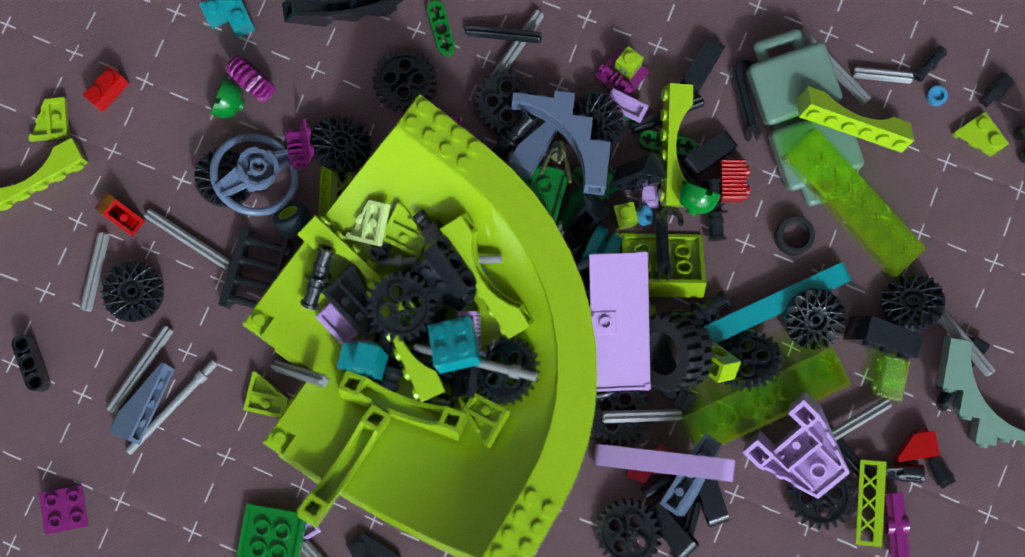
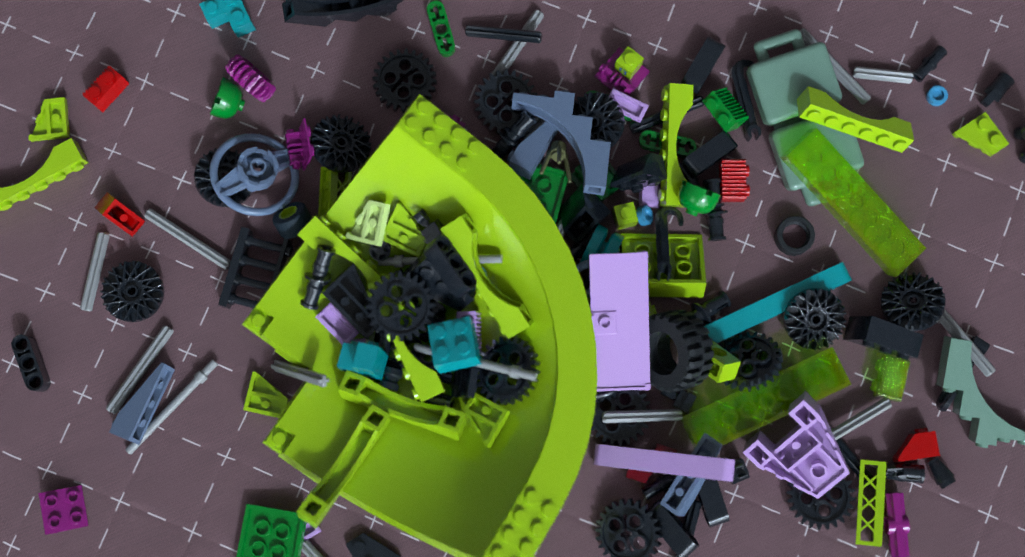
none -> green brick [702,87,749,133]
none -> black piece [731,458,750,485]

